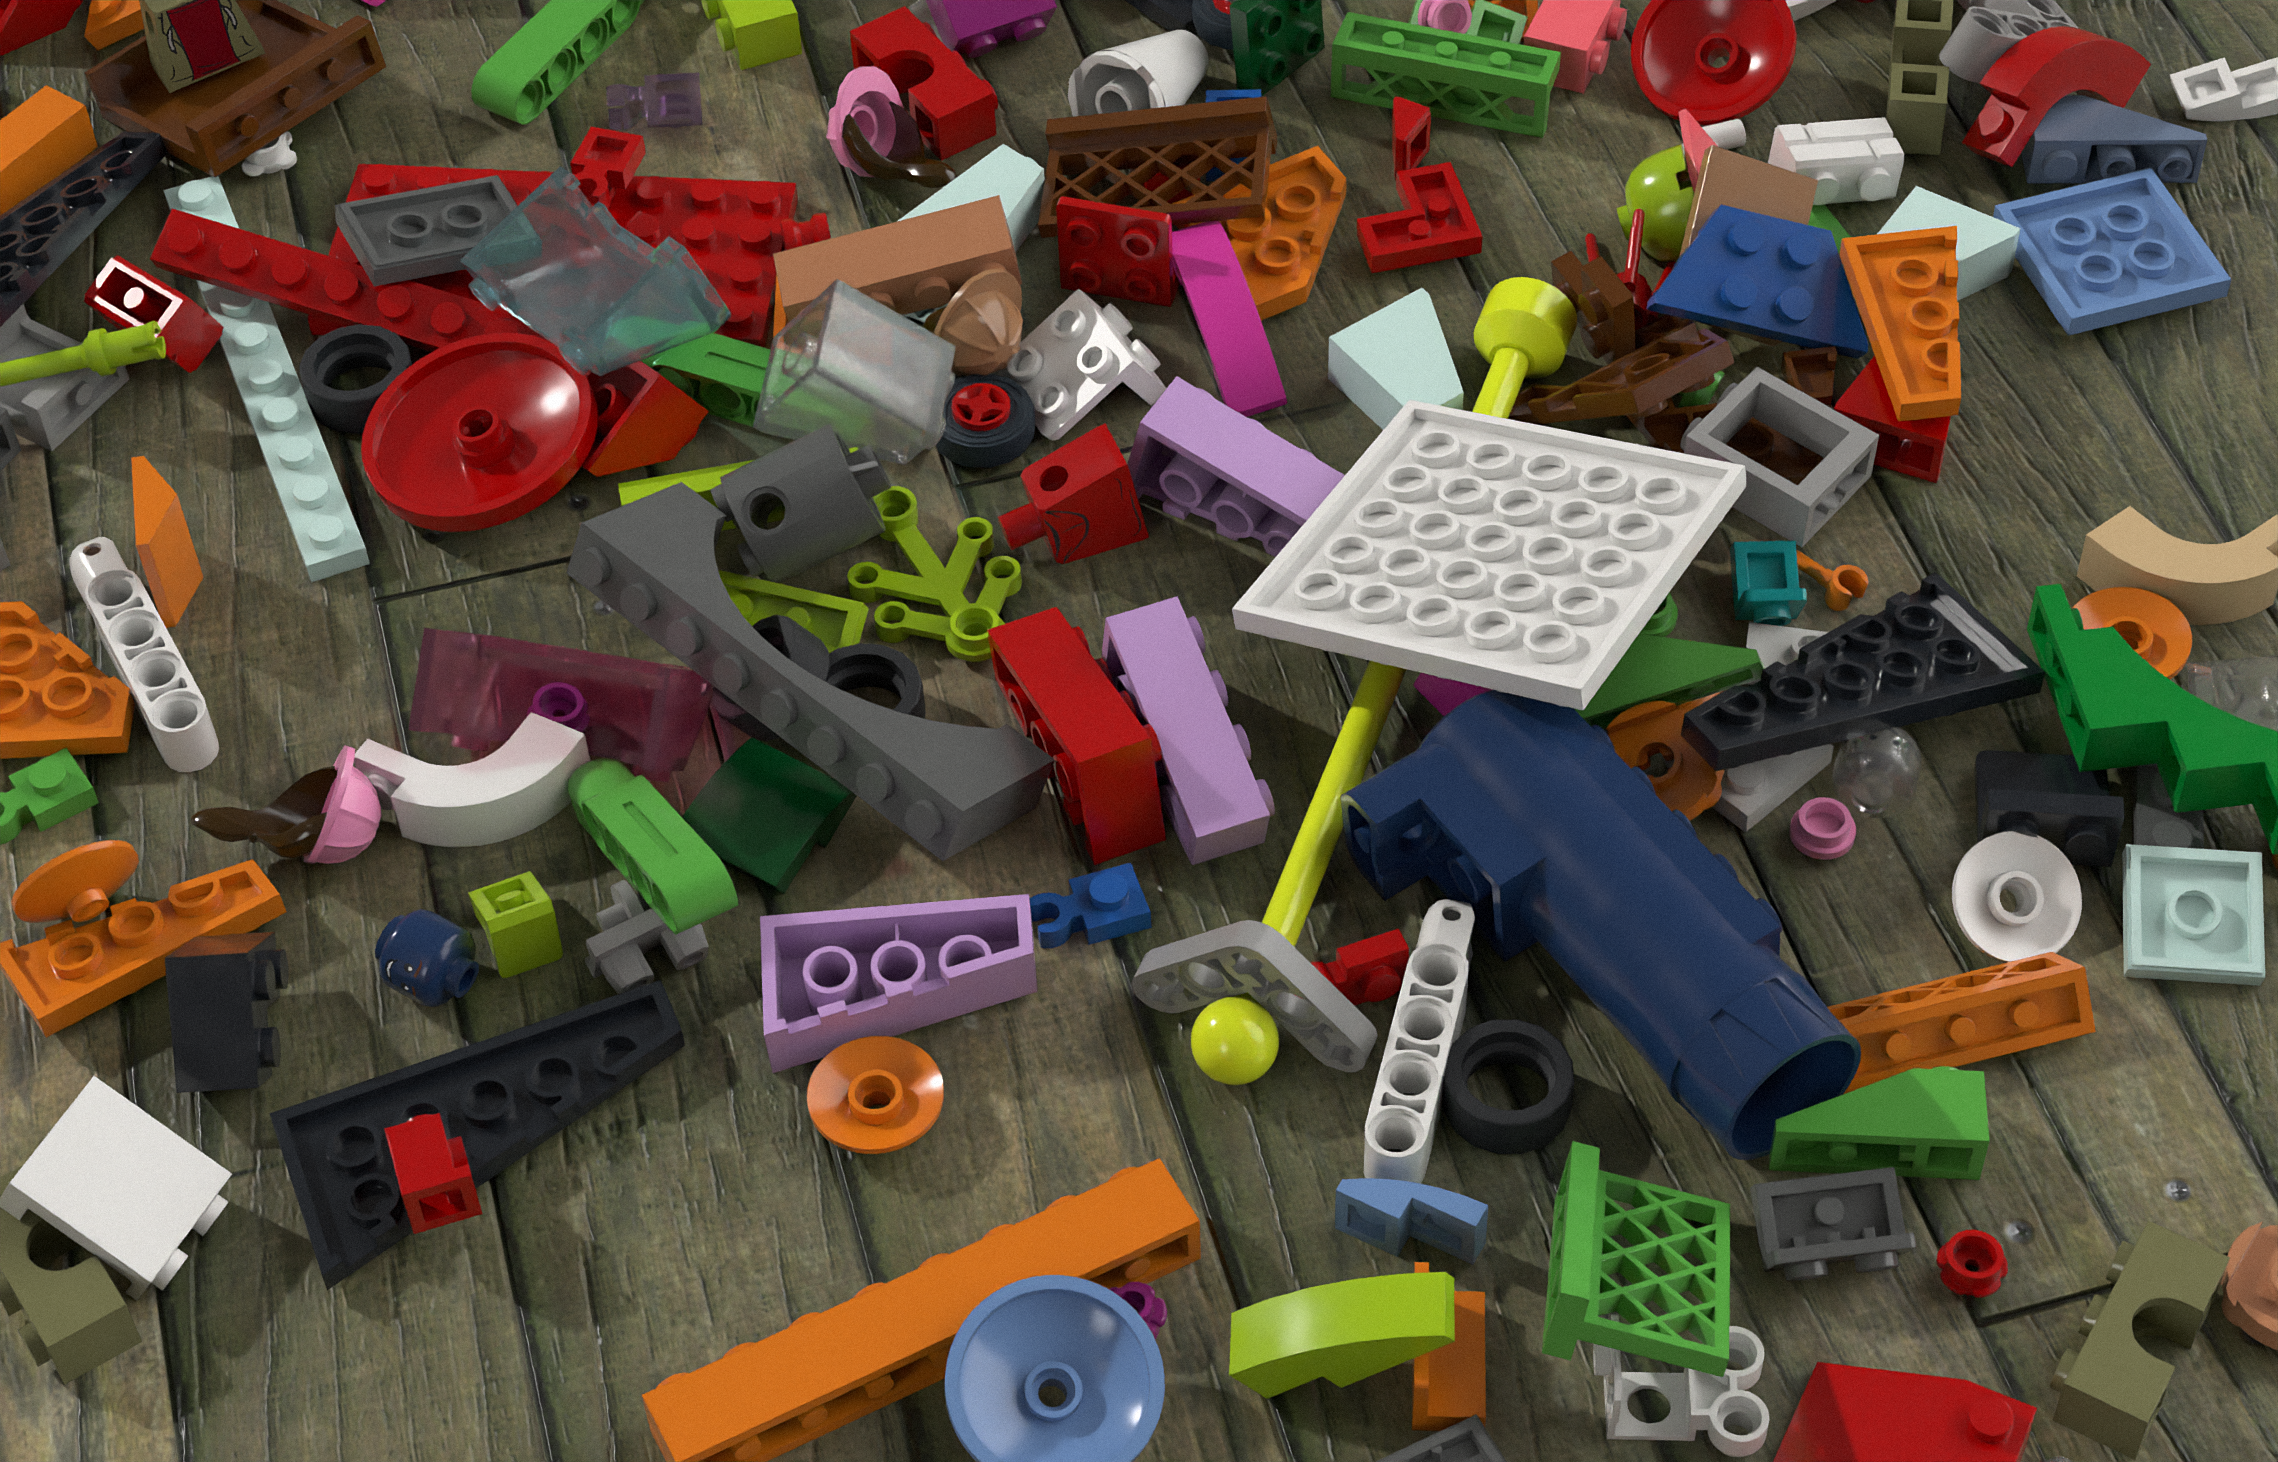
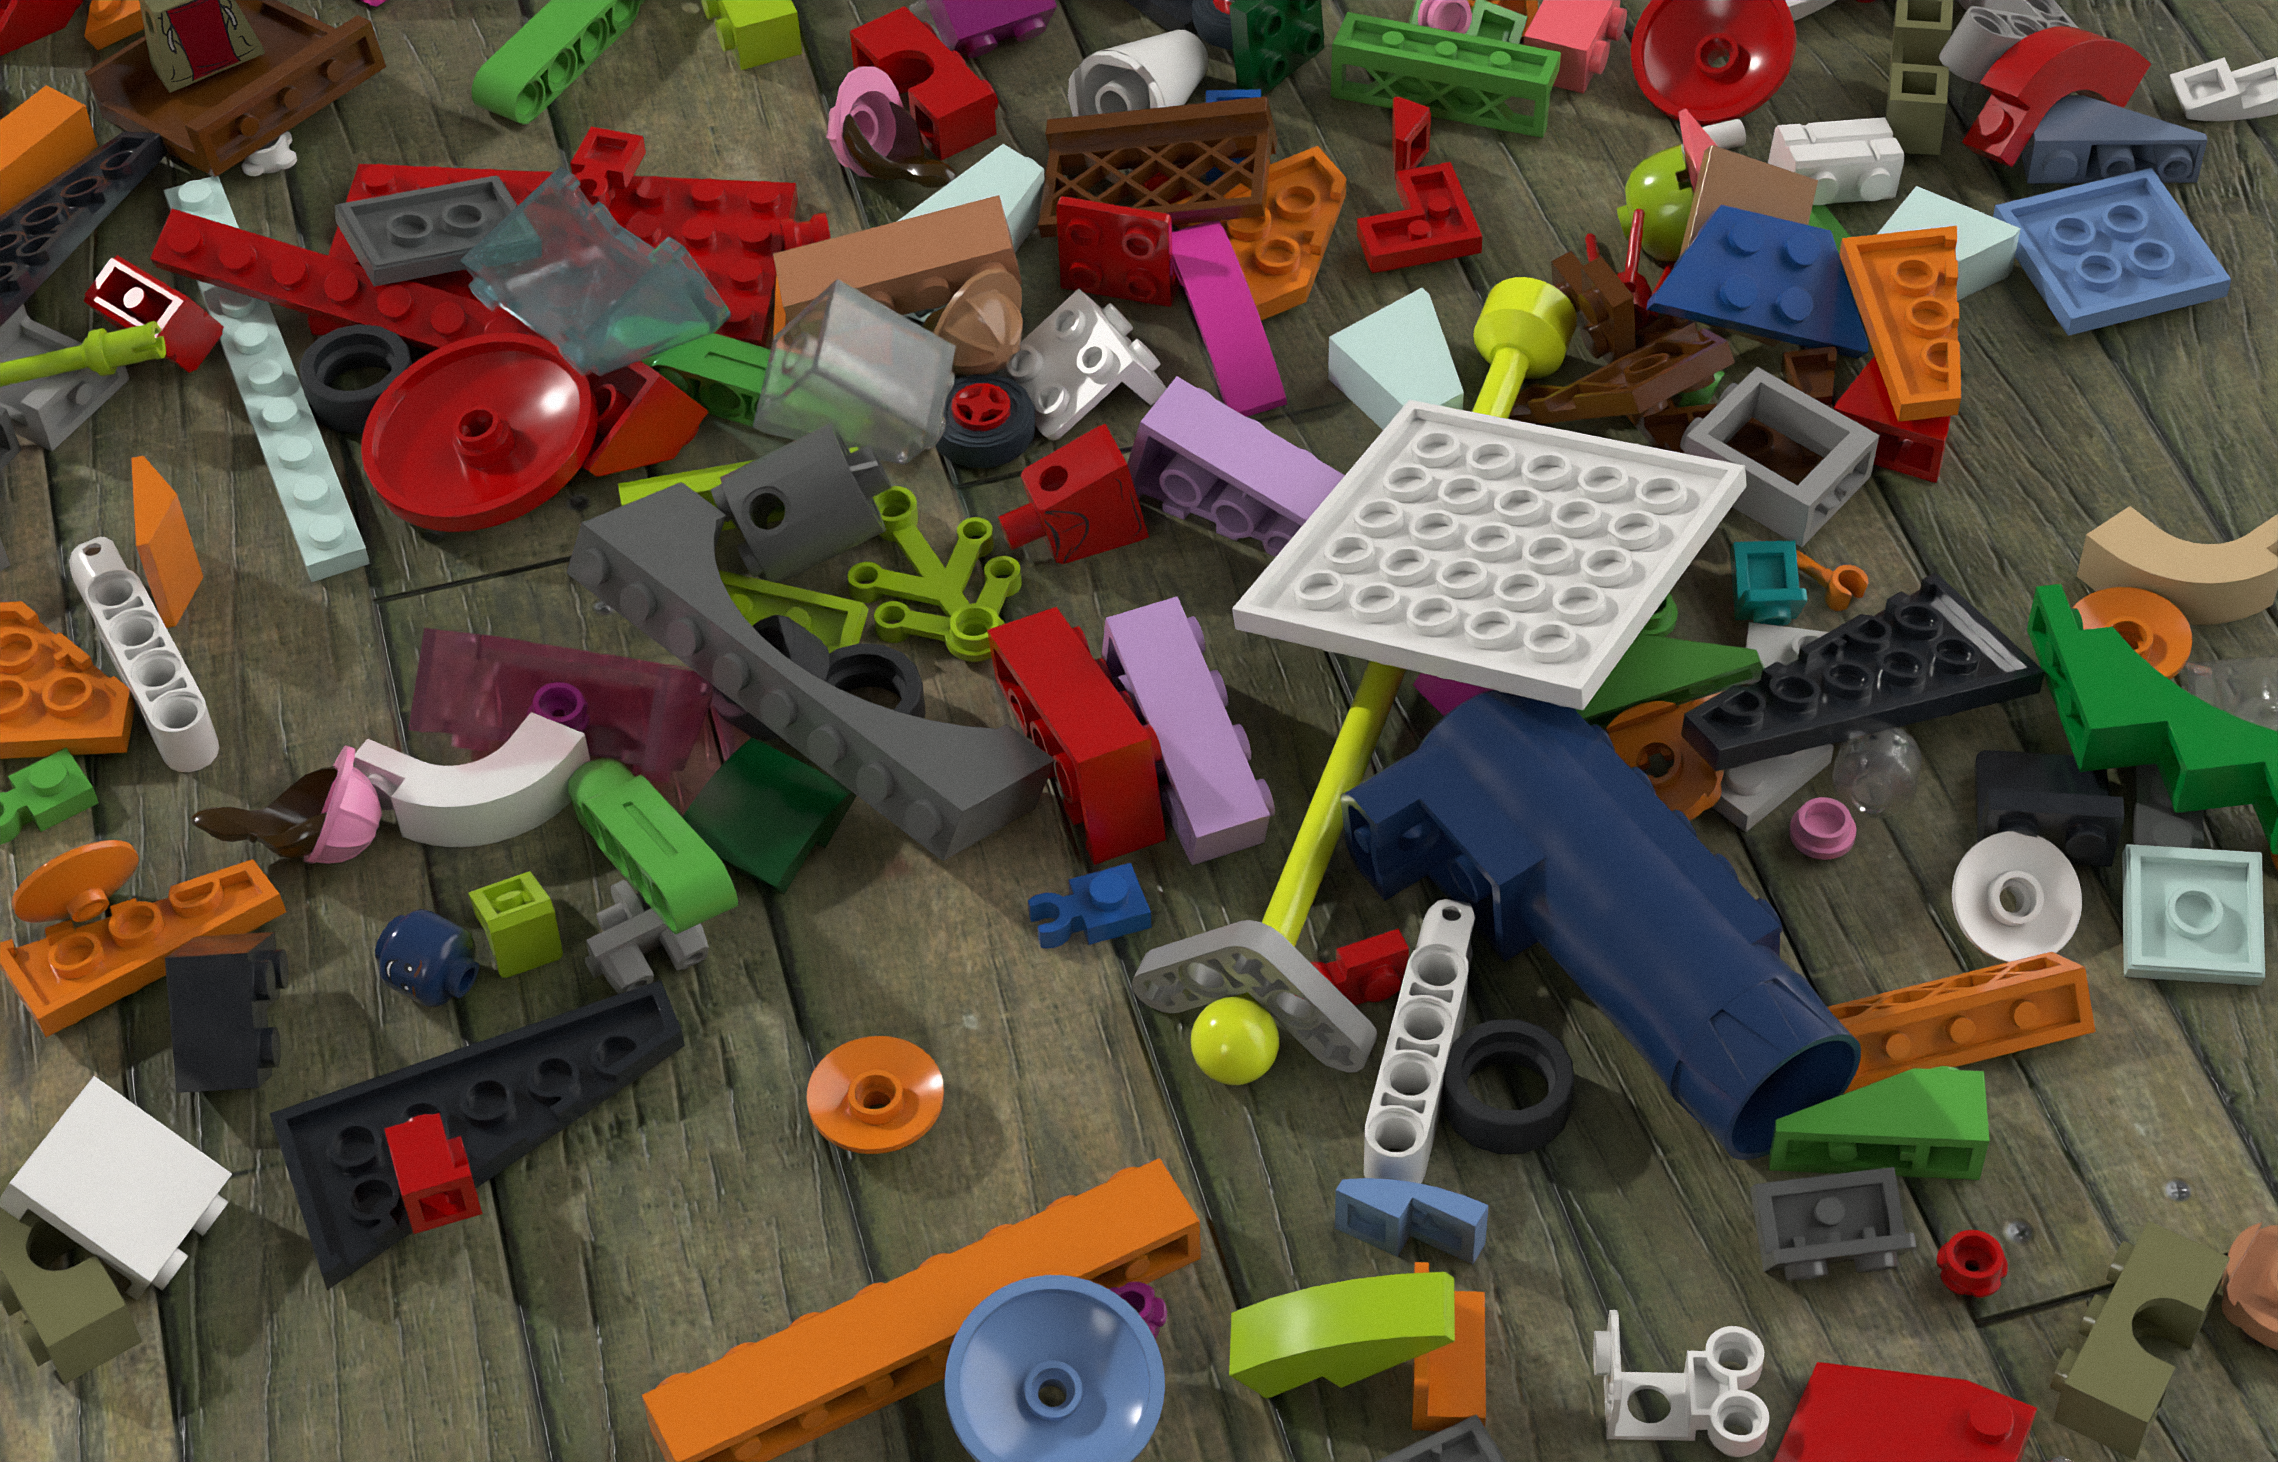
plate [606,72,703,130] -> none
lavender wedge [760,894,1037,1073] -> none
bright green fence [1542,1141,1730,1377] -> none

